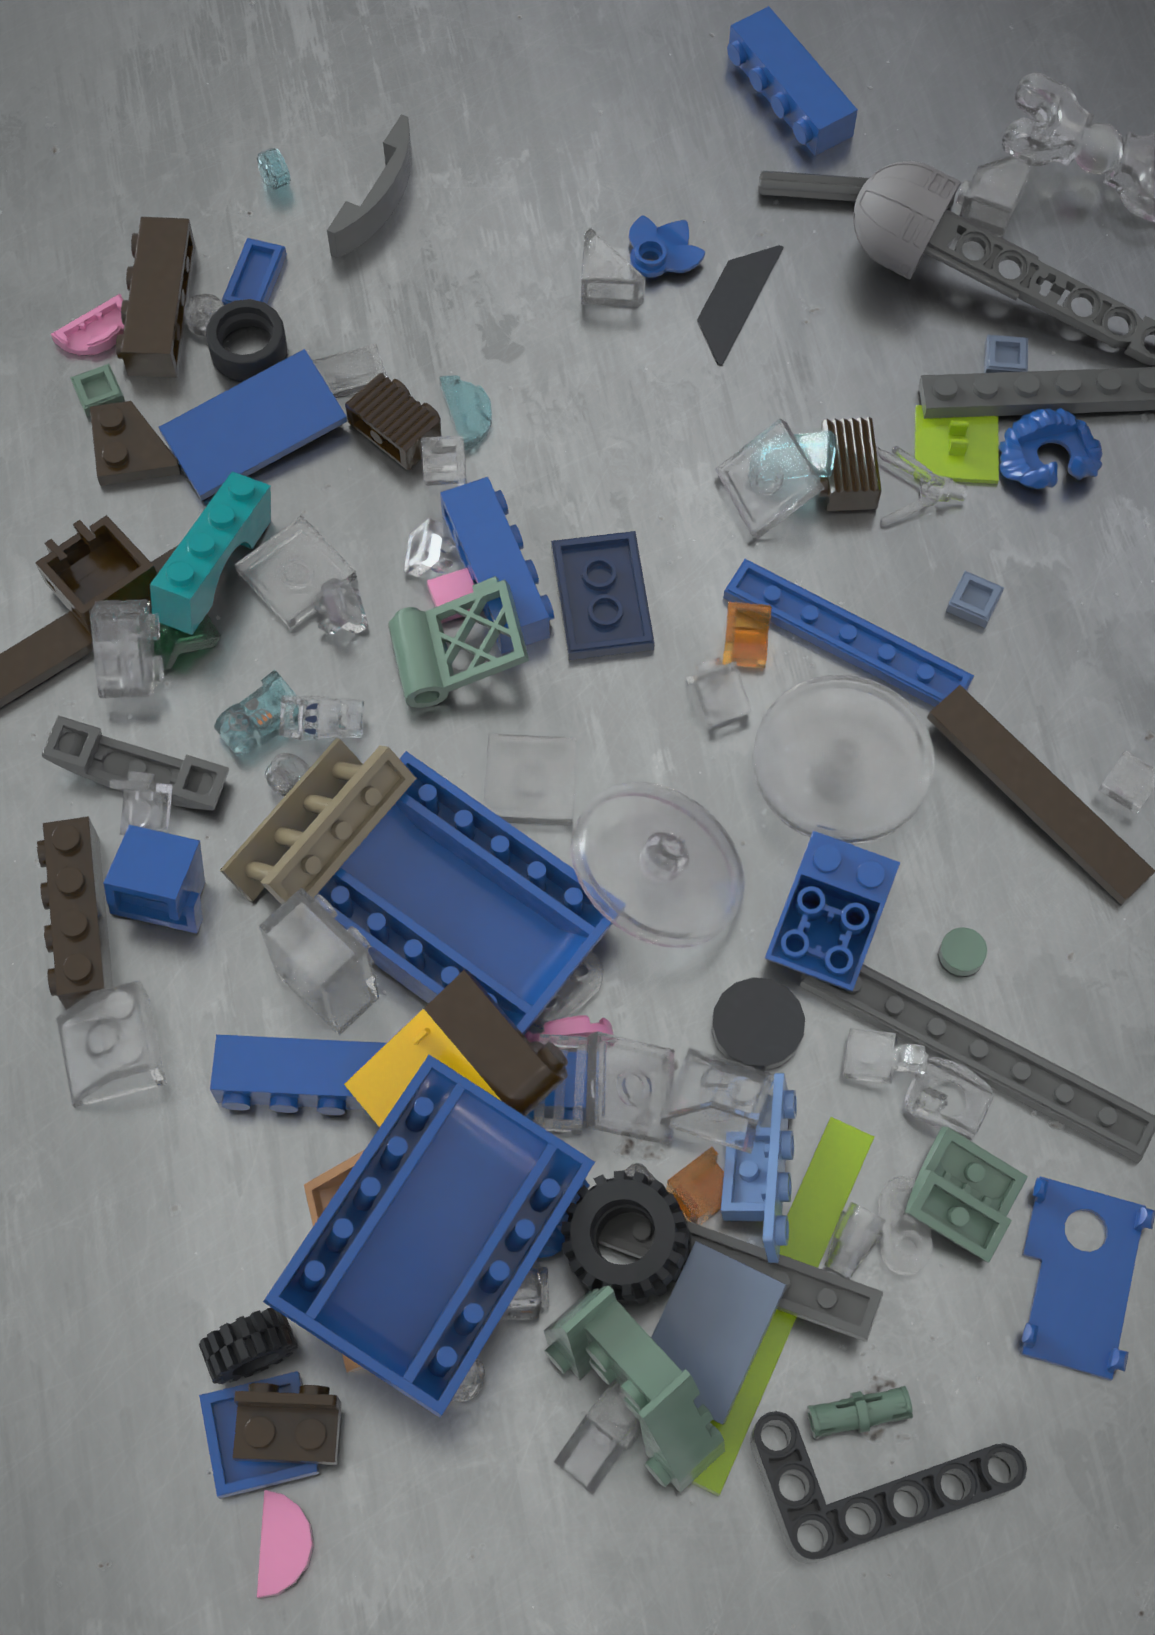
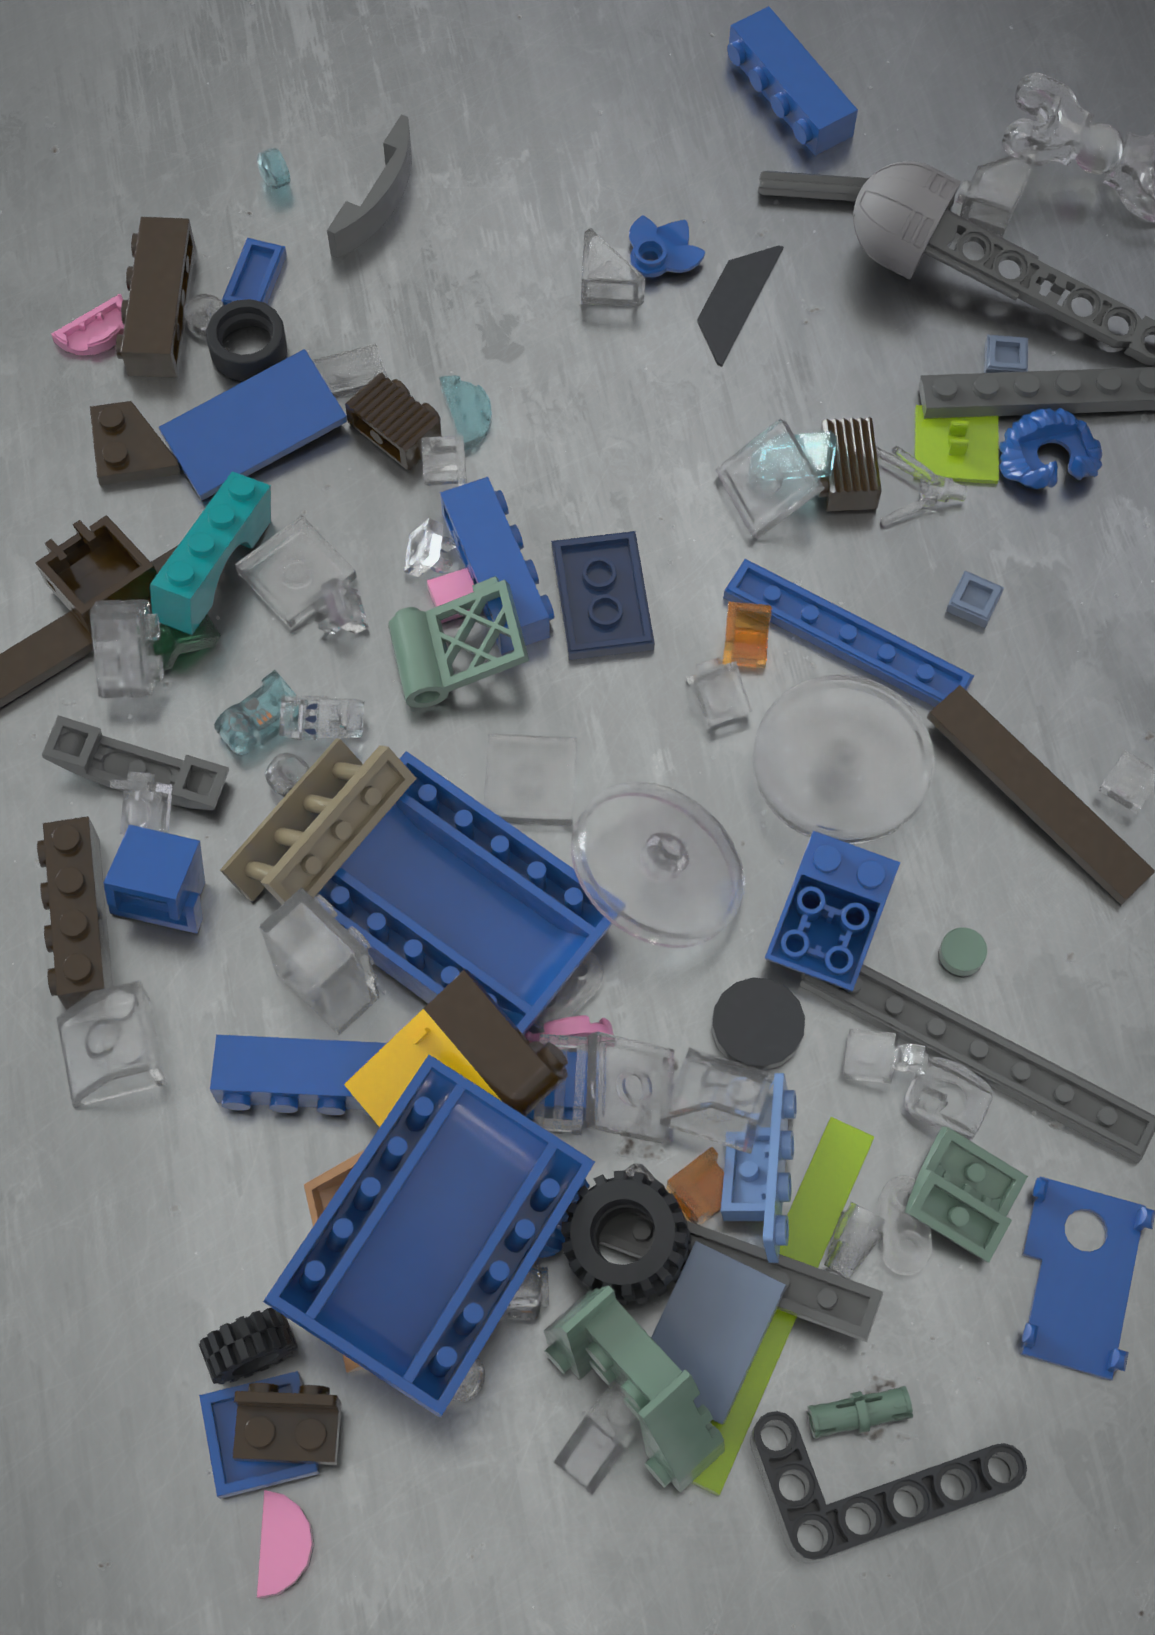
sand green tile [70,364,125,417] -> none

